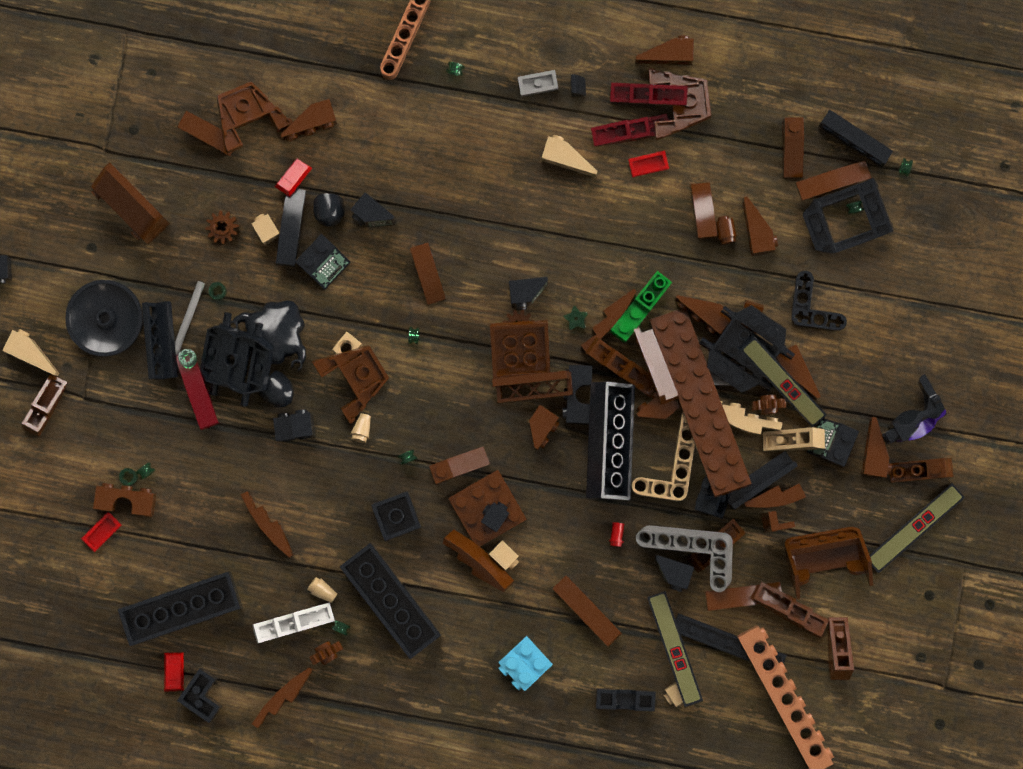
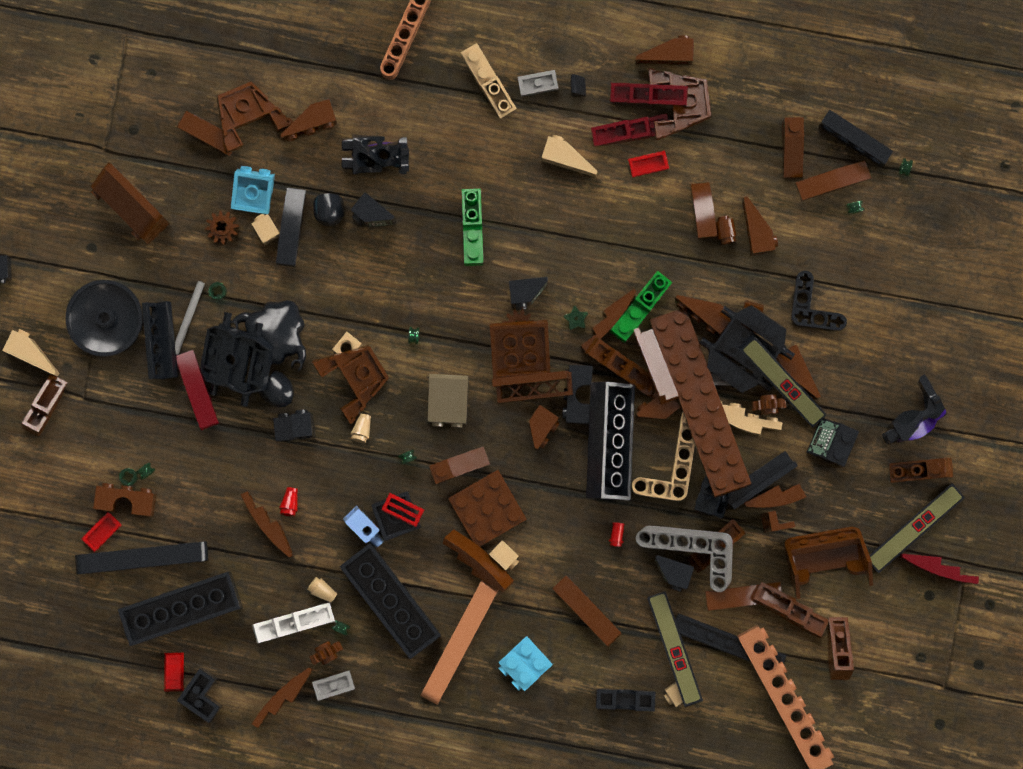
clear green bush [178,349,197,368] -> none
tile [274,158,312,197] -> none
black slope [295,234,351,290] -> none
reddish brown slope [410,243,446,305] -> none
clear green bush [446,61,465,76] -> none
black brick [481,502,510,532] -> none
tan slope [763,427,825,451] -> none
black wedge [802,178,894,254] -> none
reddish brown slope [861,417,892,478] -> none
none -> black beam [75,541,209,575]
none -> medium azure plate [231,166,275,214]
none -> red cone [279,487,298,517]
none -> light grey plate [312,670,355,701]
none -> black hips [341,134,409,174]
none -> light blue torso [343,505,384,548]
none -> red tile [381,493,425,527]
none -> nougat beam [420,580,498,705]
none -> dark tan slope [428,374,469,428]
none -> tan slope [460,43,516,118]
none -> green slope [462,189,484,266]
none -> dark red slope [900,554,979,584]

